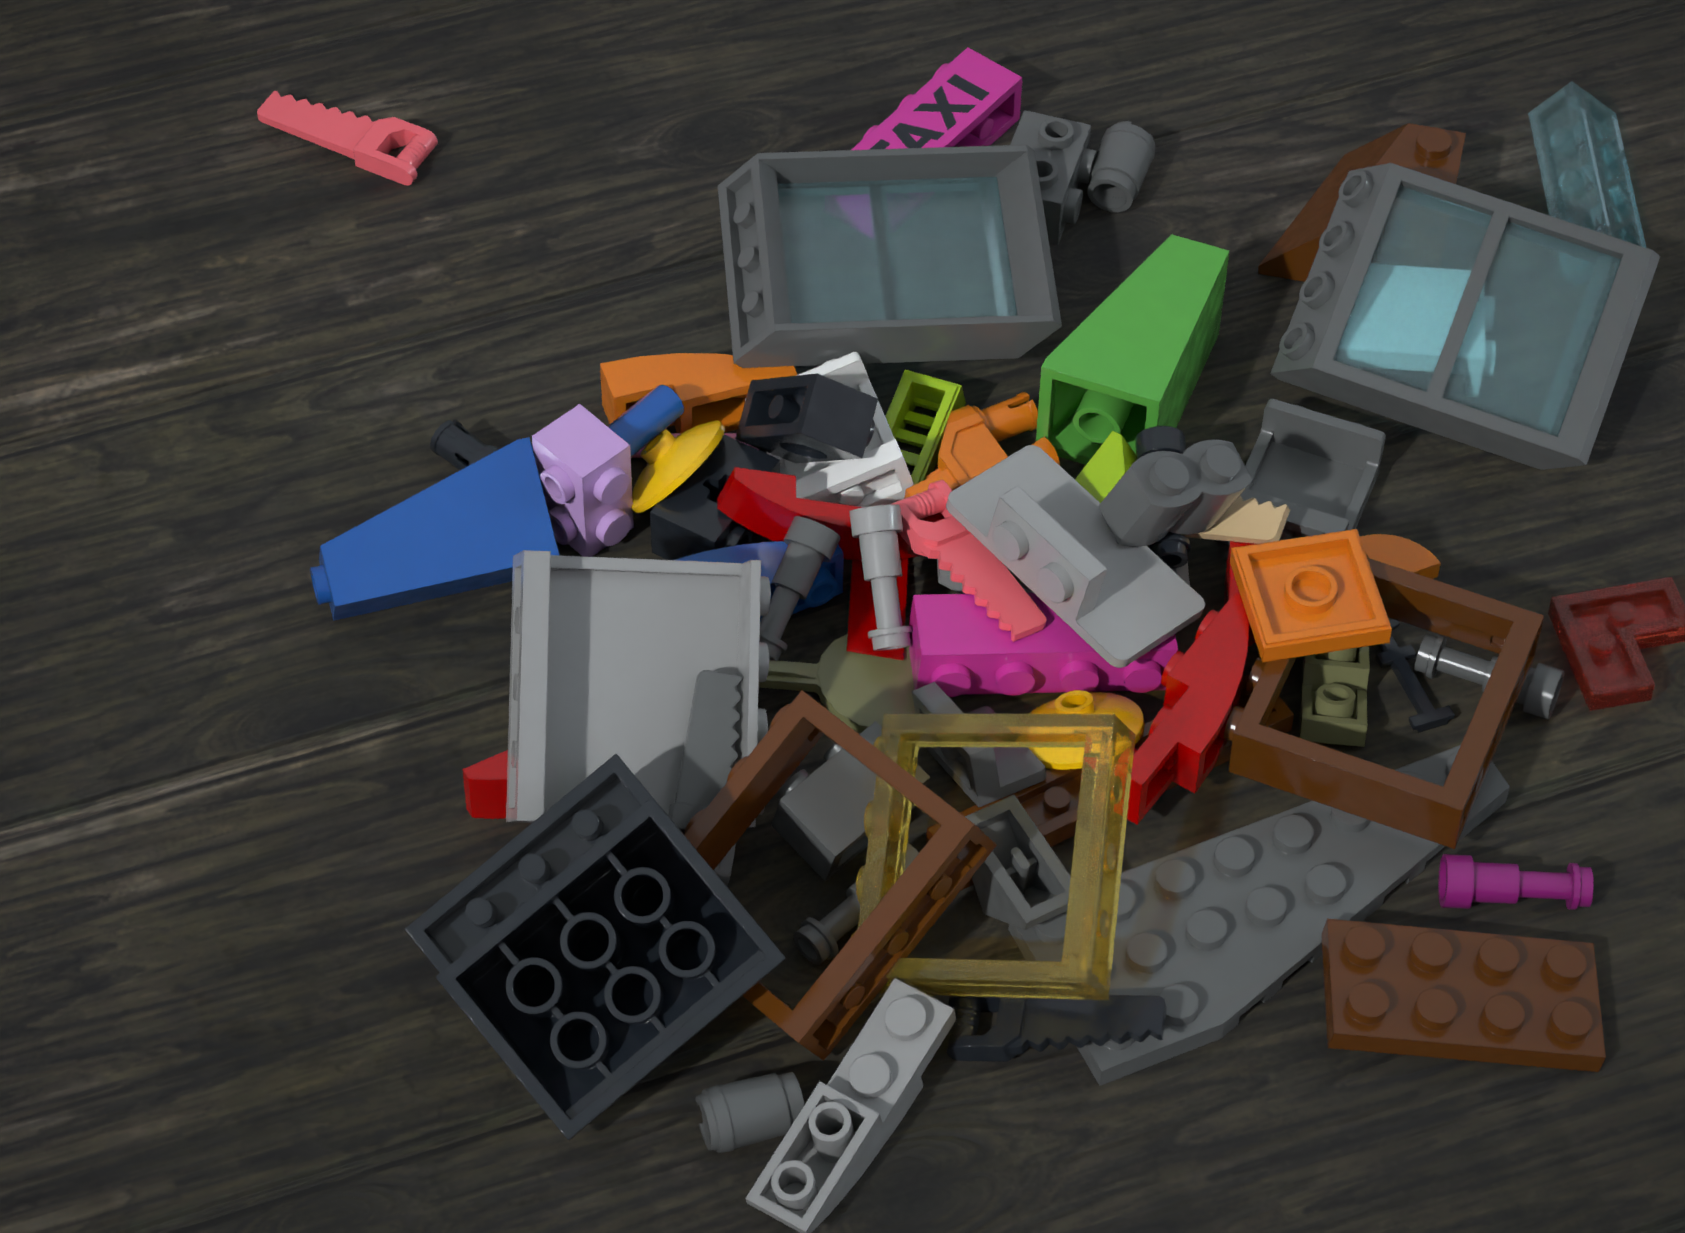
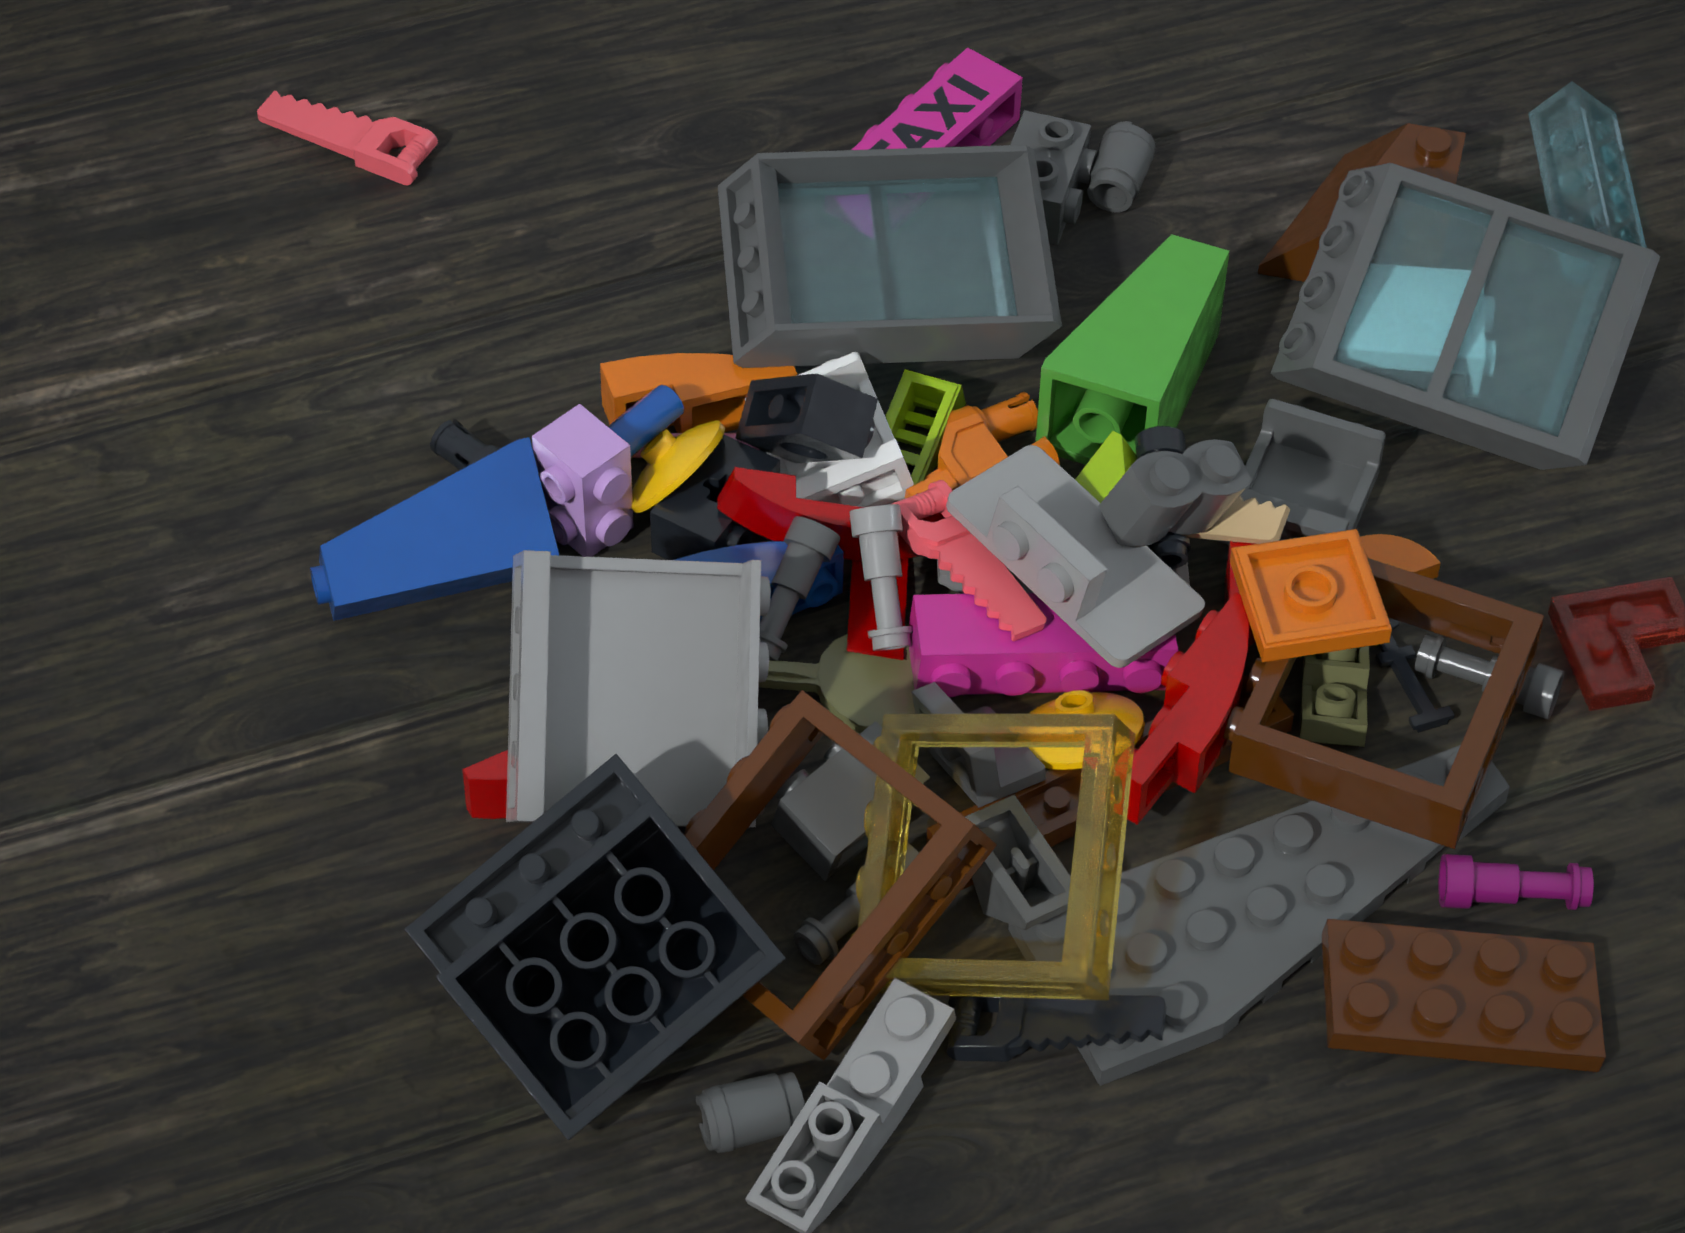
dark grey piece [668,670,742,886] -> none

